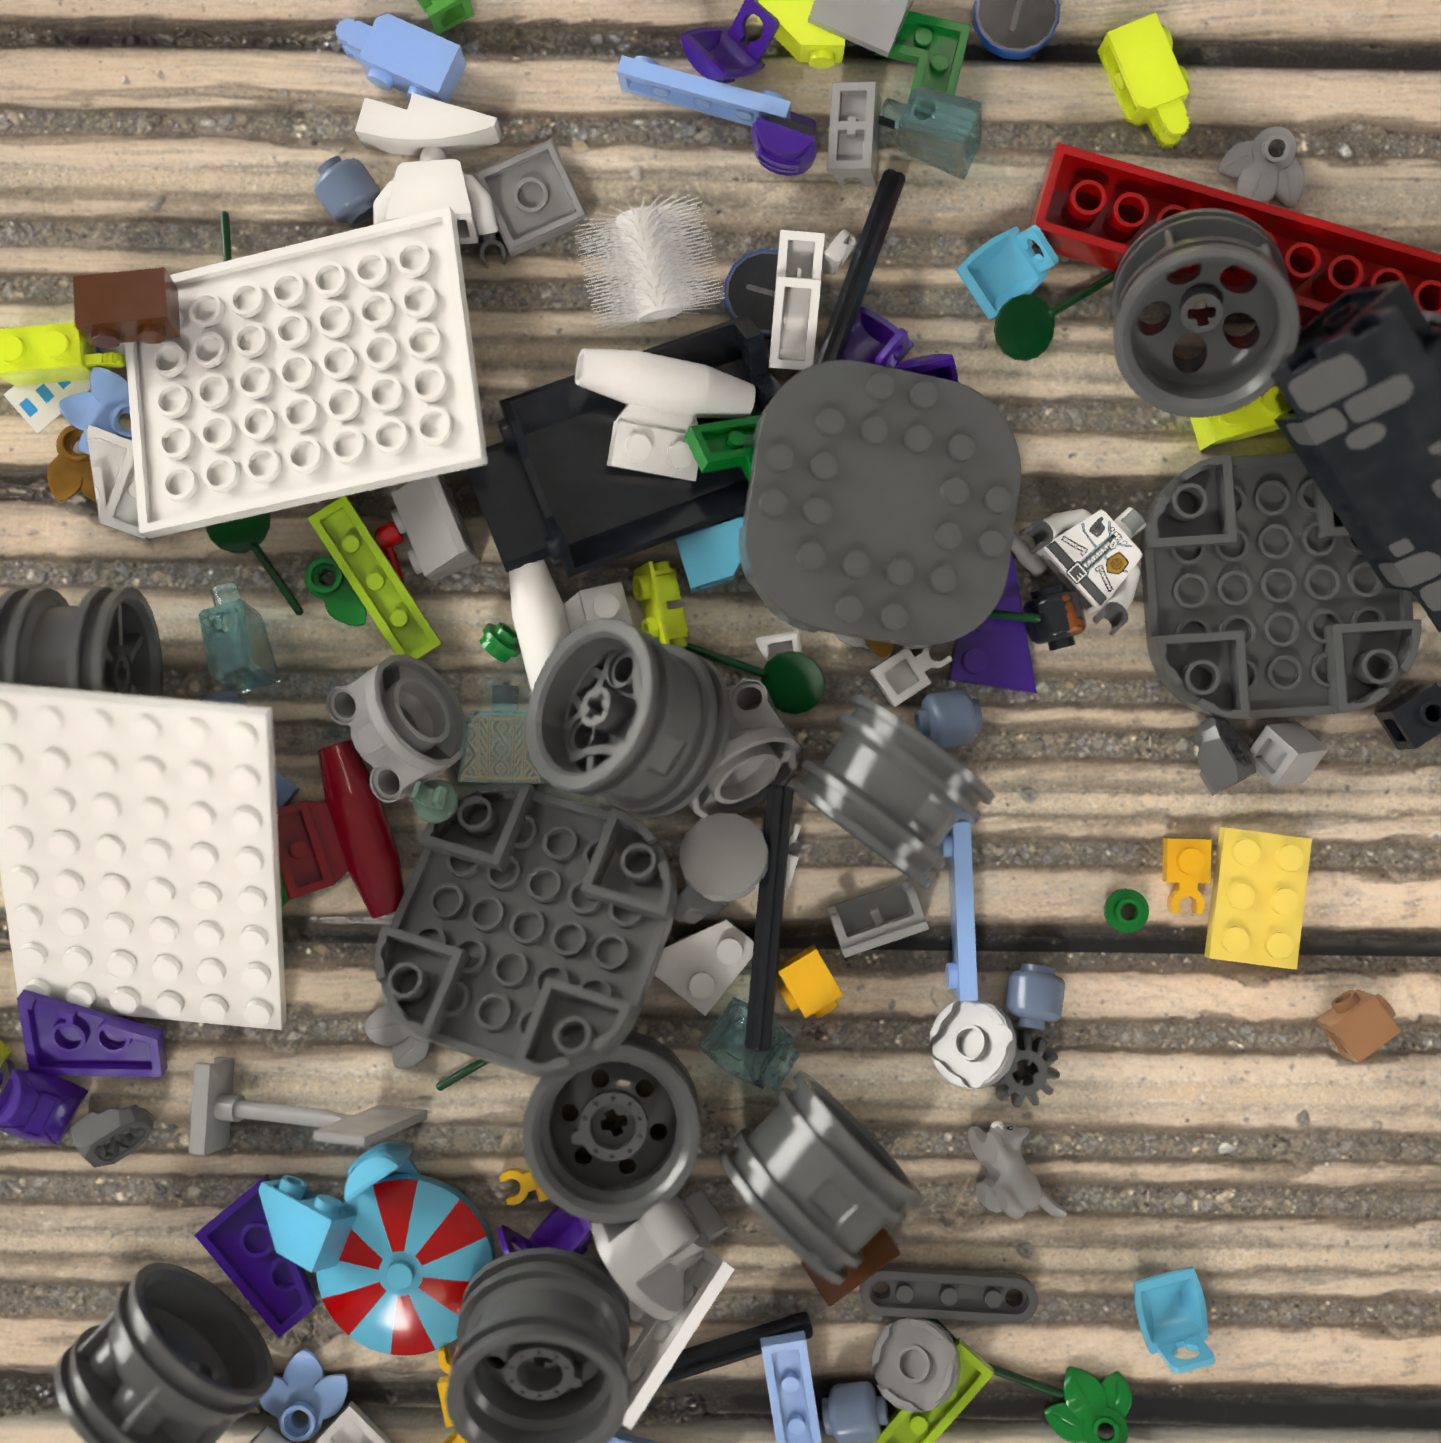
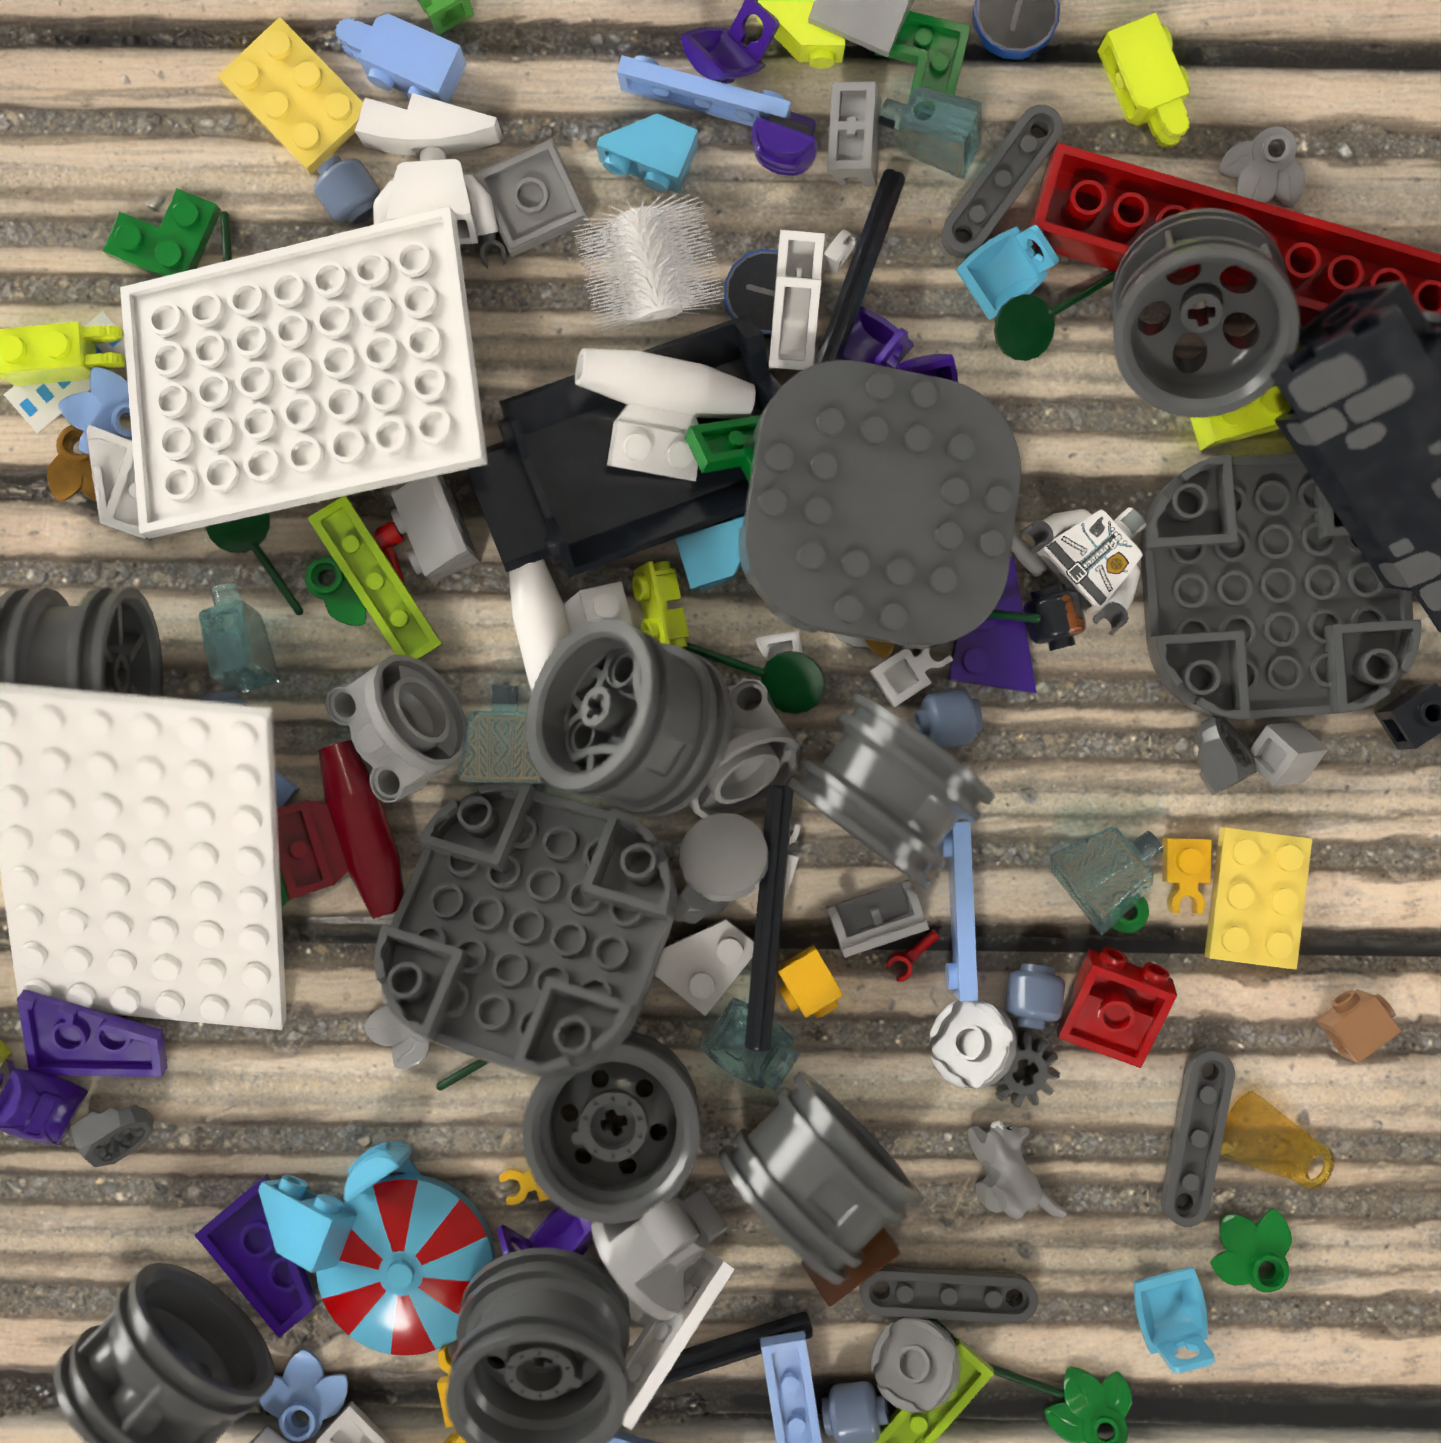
reddish brown brick [73,267,181,348] -> none
light grey piece [189,1057,428,1156] -> none
sand green plate [410,779,458,823] -> none
green plate [480,622,521,663] -> none
none -> green plate [103,188,222,277]
none -> light yellow plate [217,17,363,175]
none -> medium azure slope [596,113,698,194]
none -> red hand [886,930,940,982]
none -> dark grey plate [941,105,1063,258]
none -> clear light blue torso [1050,826,1164,935]
none -> red plate [1057,947,1177,1068]
none -> dark grey plate [1160,1048,1235,1227]
none -> green plate [1210,1208,1292,1293]
none -> clear yellow piece [1220,1091,1335,1190]

